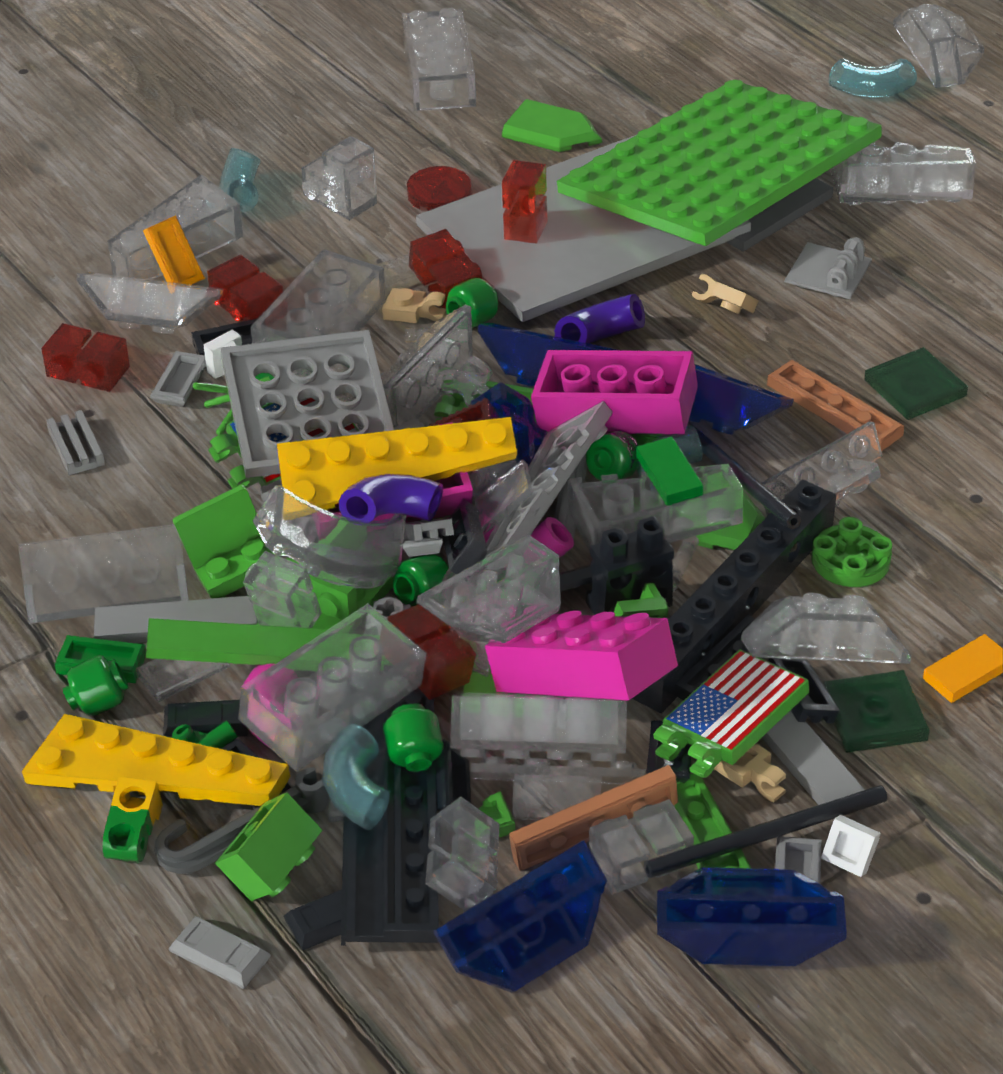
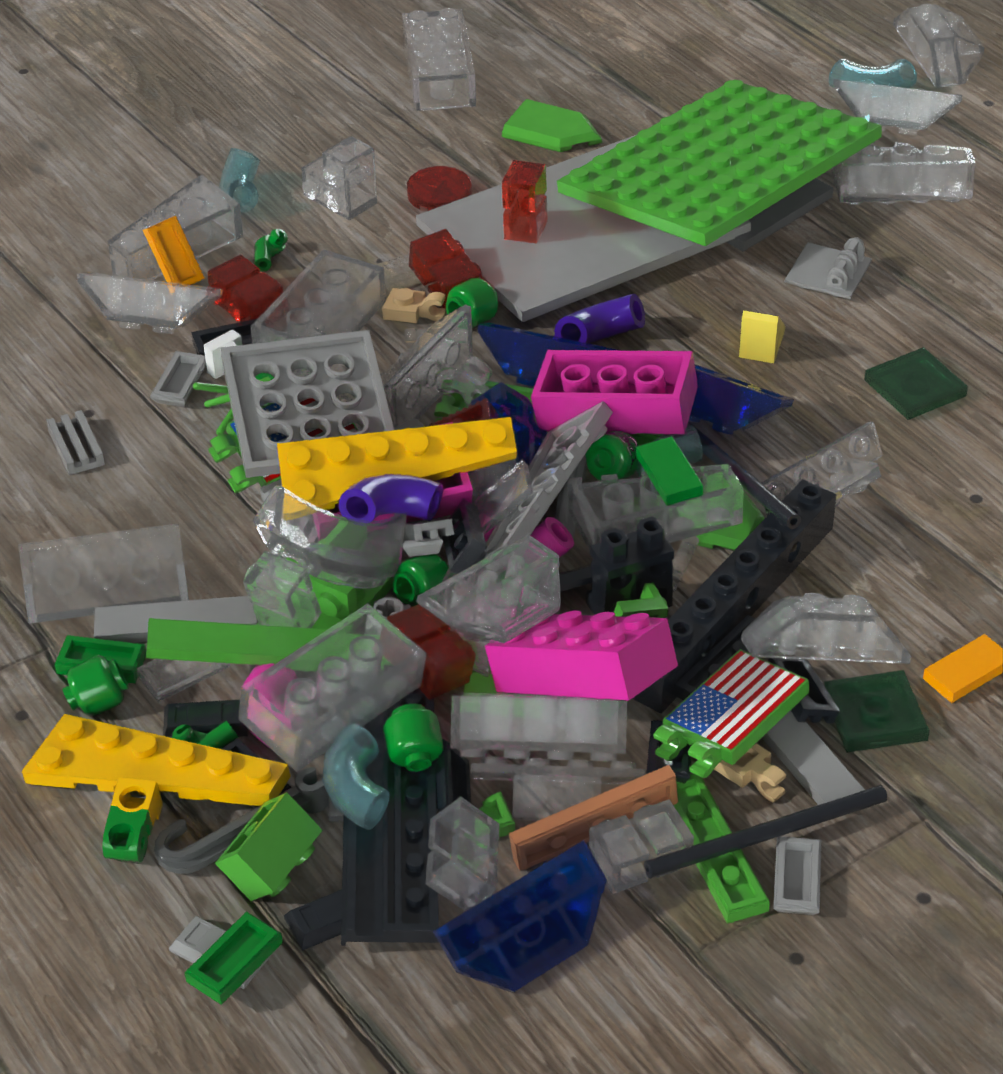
clear red piece [41,323,130,392] -> none
bright green bracket [173,485,282,599] -> none
clear blue wedge [657,867,847,966] -> none
tan plate [692,274,759,314] -> none
nougat tile [767,360,904,453] -> none
bright green tile [812,517,892,587] -> none
white tile [821,815,881,877] -> none
none -> green tile [185,911,283,1005]
none -> green arm [254,229,288,272]
none -> light yellow slope [739,310,786,363]
none -> clear wedge [833,79,963,136]

